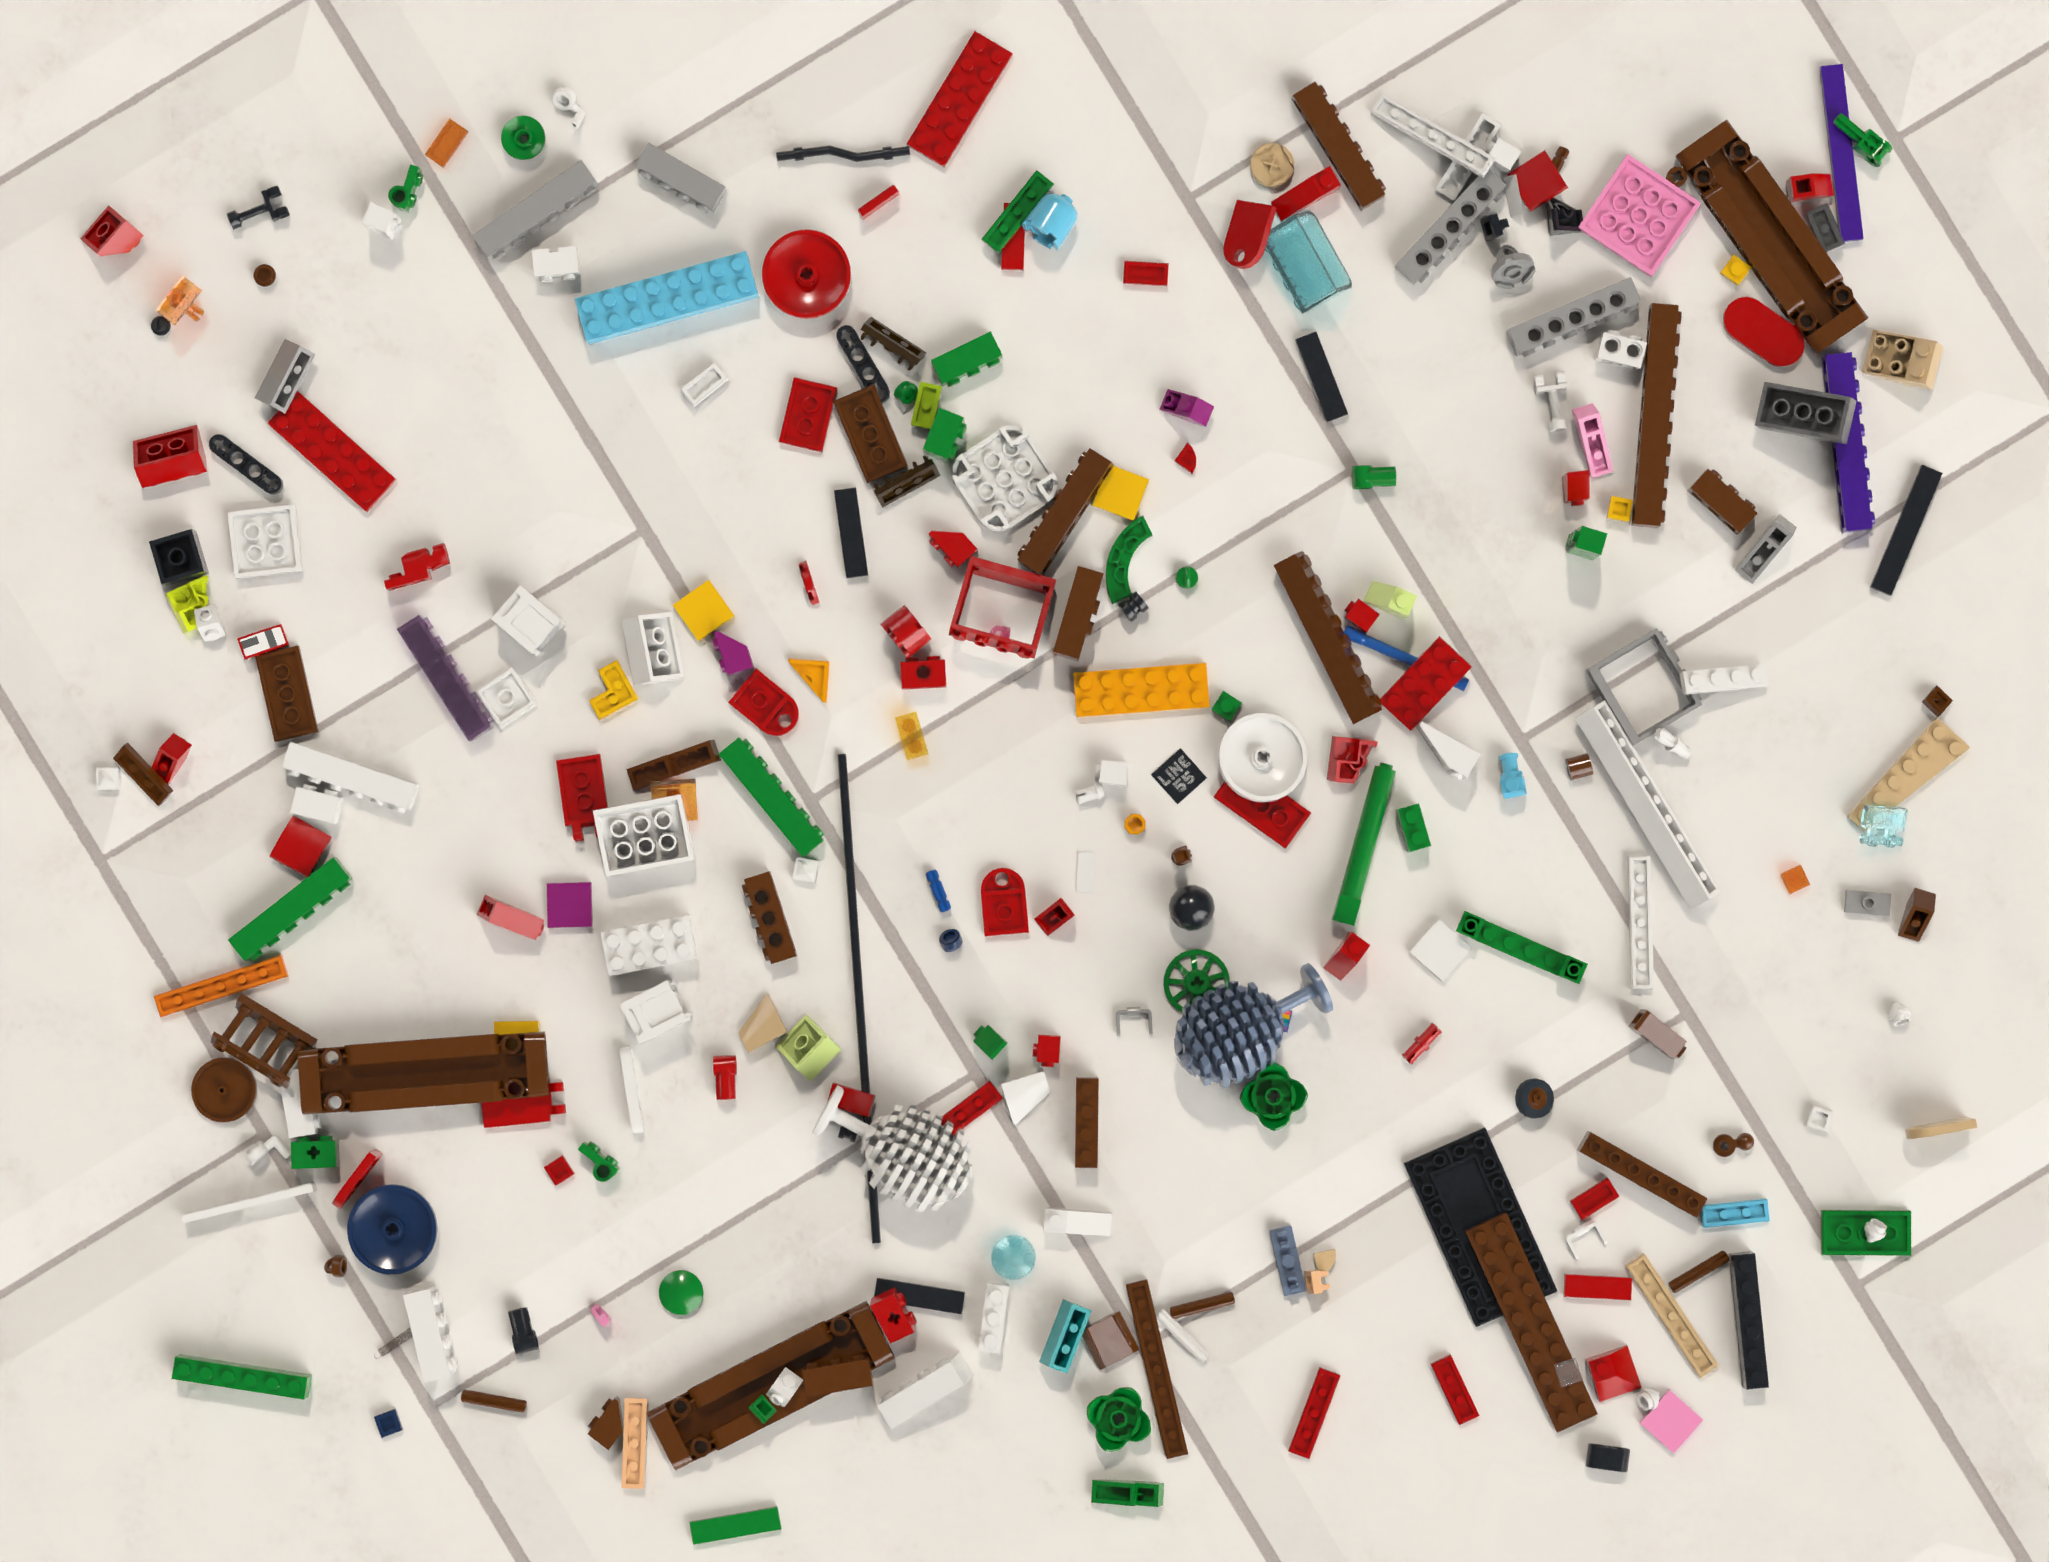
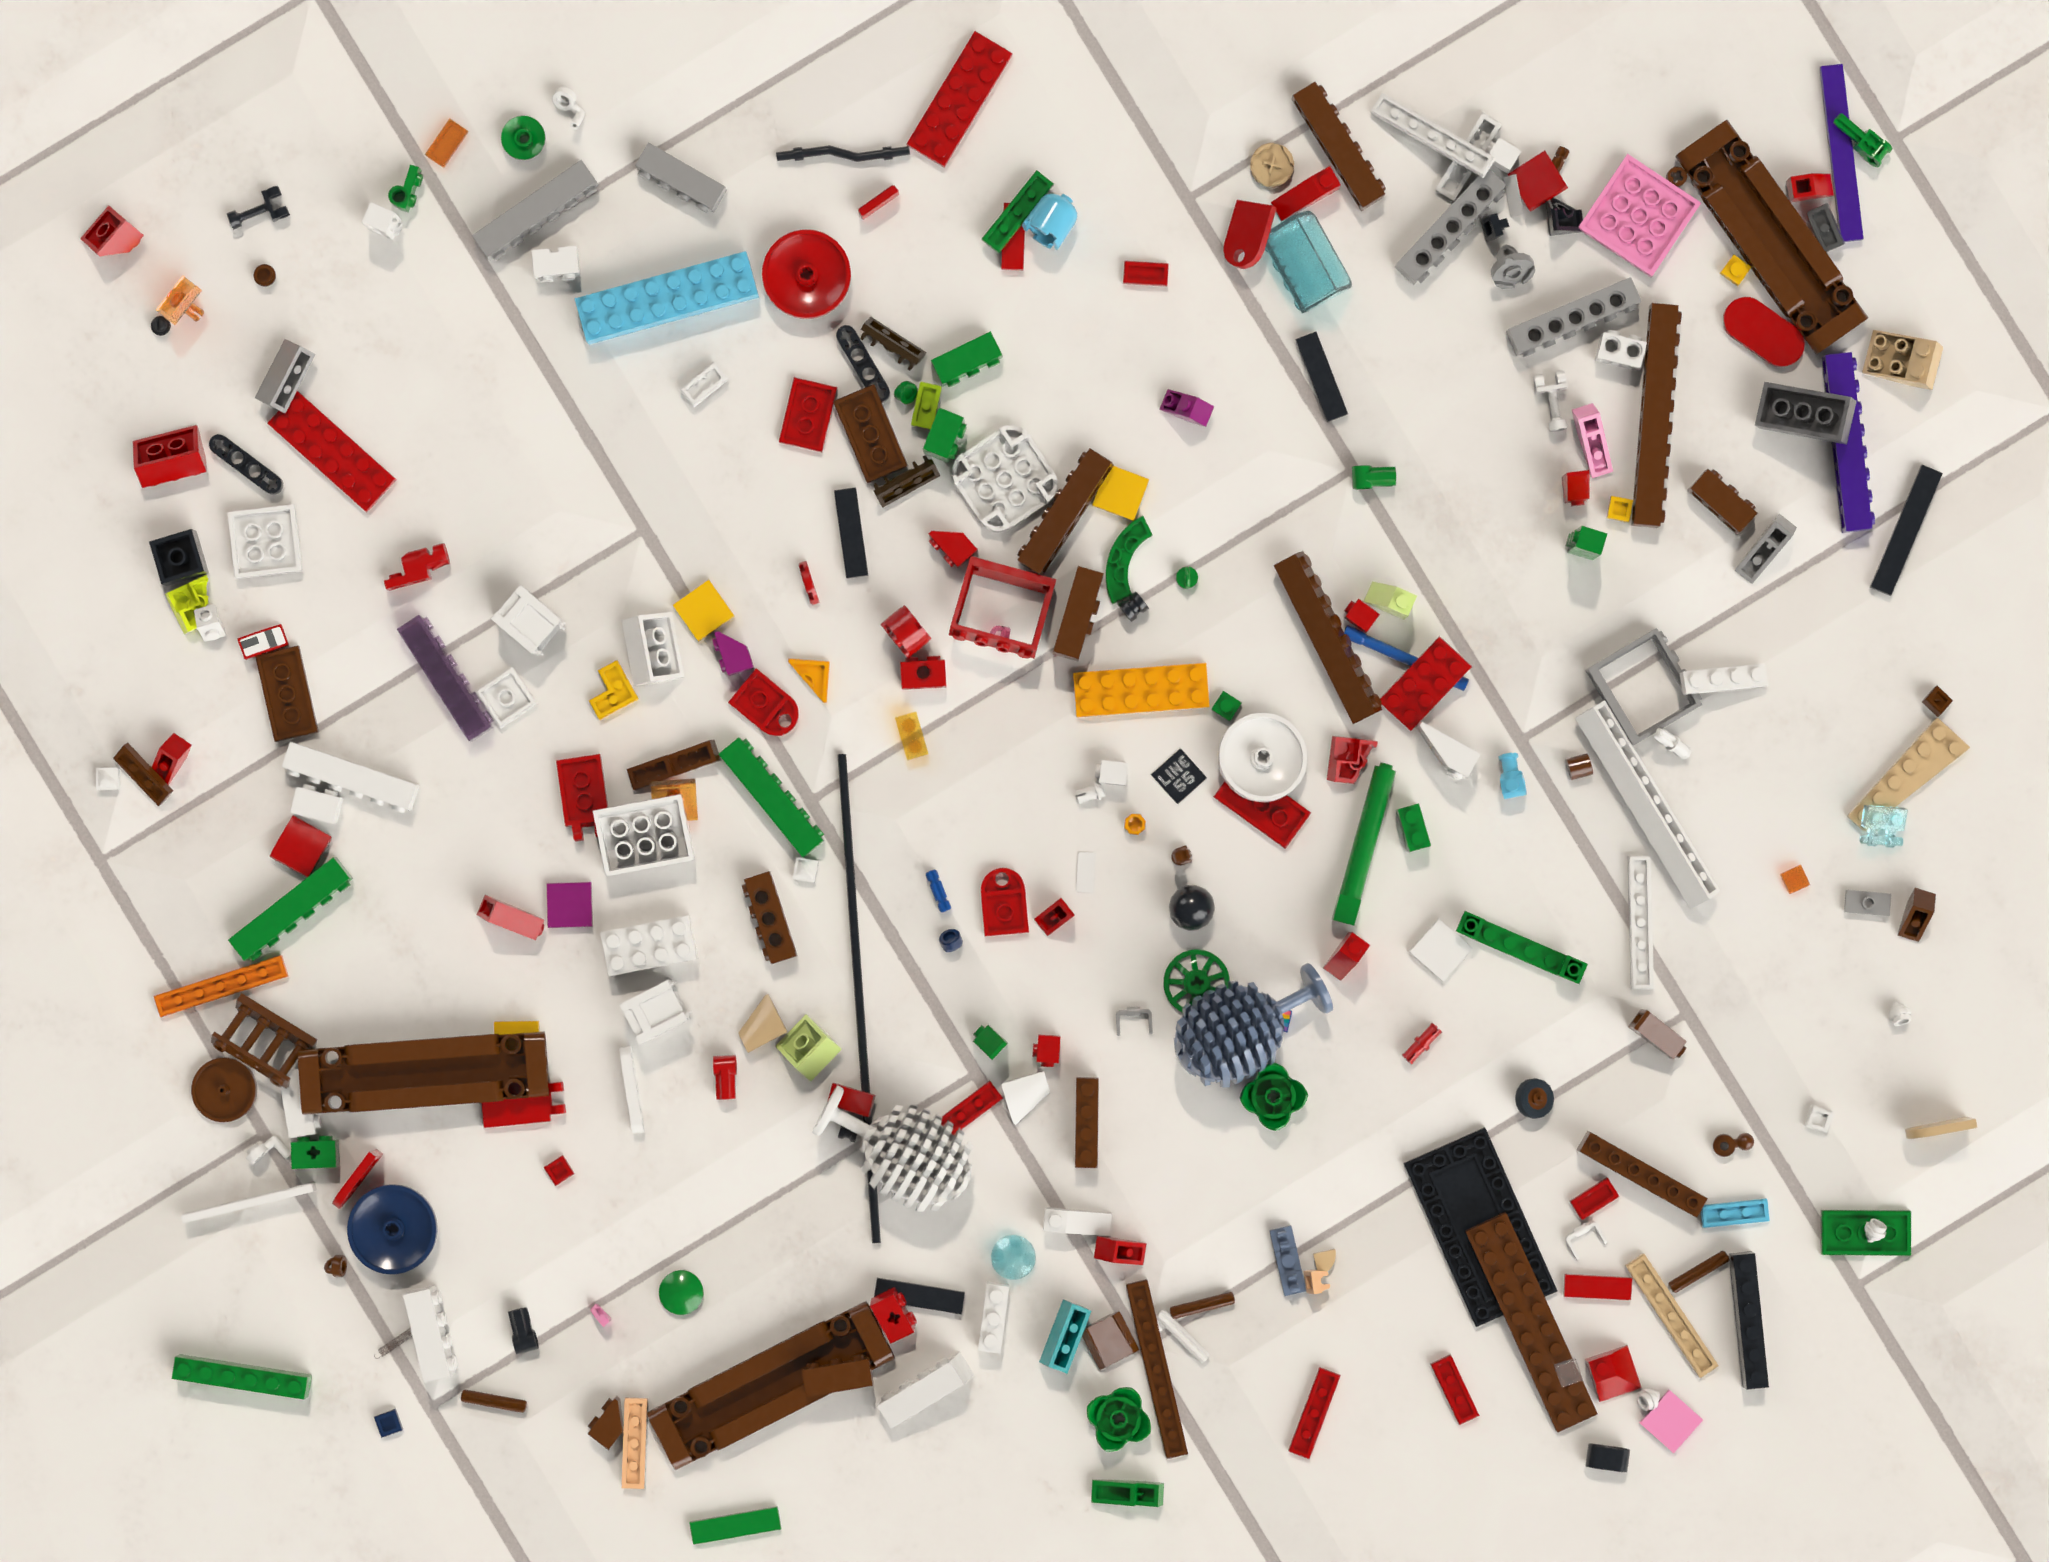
green plate [578,1141,620,1182] -> none
green slope [747,1395,777,1424] -> none
white bracket [766,1367,803,1407] -> none
red tile [1174,443,1196,474] -> none
none -> red slope [1094,1236,1147,1265]

